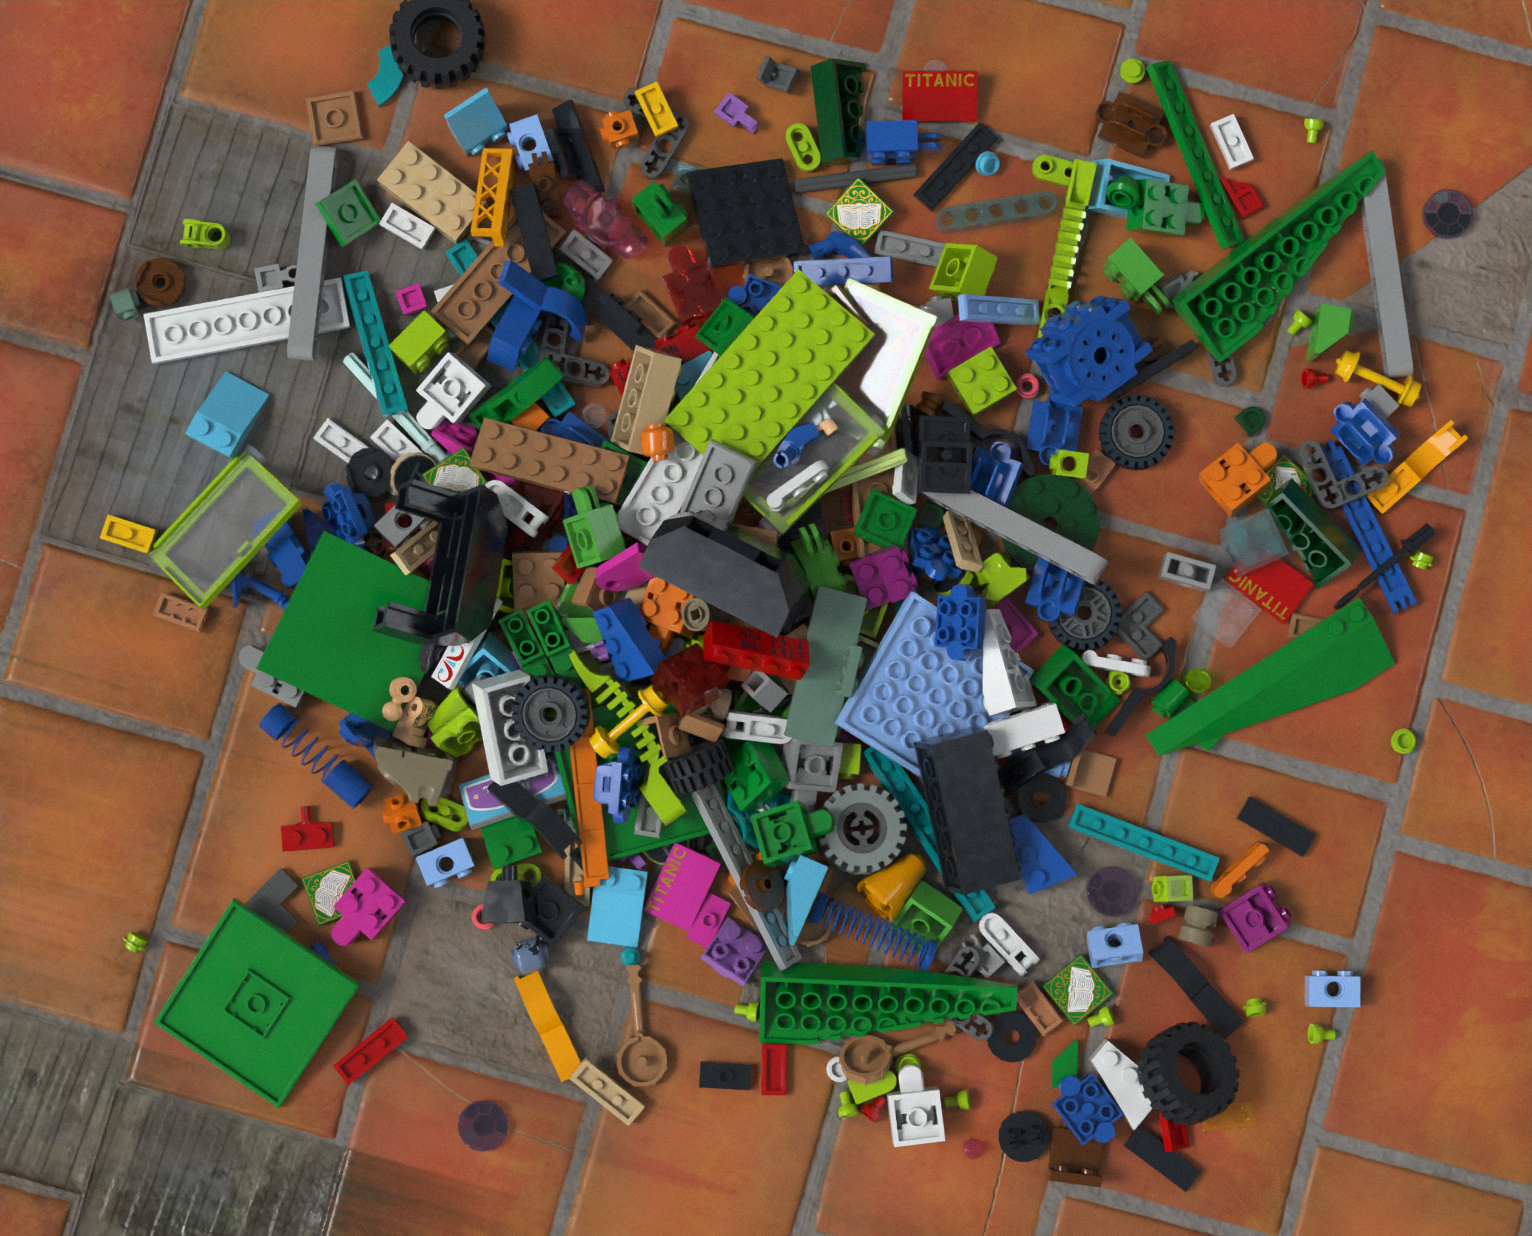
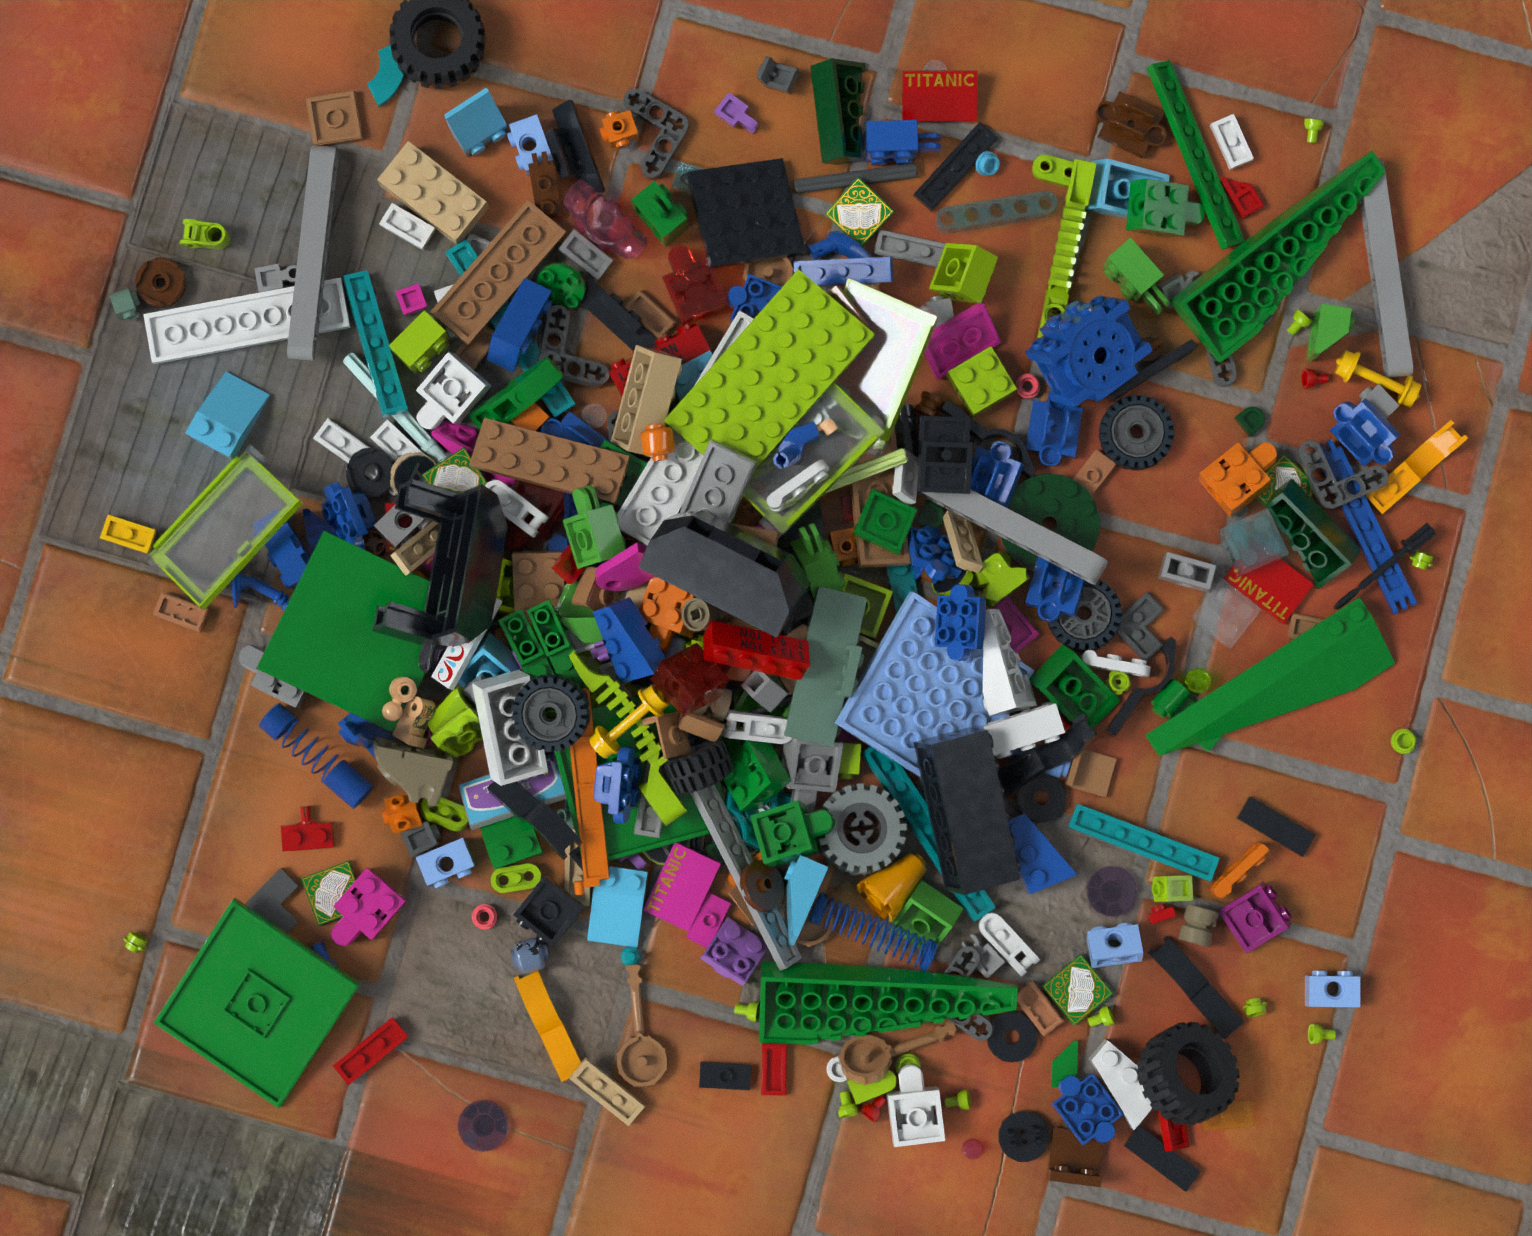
green tile [315,179,381,247] -> none
light orange fence [471,148,516,247] -> none
black torso [481,866,536,924] -> none
blue piece [498,260,589,342] -> none
black tile [509,182,560,282] -> none
yellow plate [635,81,678,138] -> none
green tile [695,297,754,356] -> none
lime plate [786,123,821,172] -> none
magenta plate [848,544,918,611] -> none
light blue tile [958,294,1040,326] -> none
lime brick [1049,450,1089,479] -> none
green cone [1106,176,1140,209] -> none
lime plate [1120,58,1145,84] -> none
tile [1422,189,1473,240] -> none

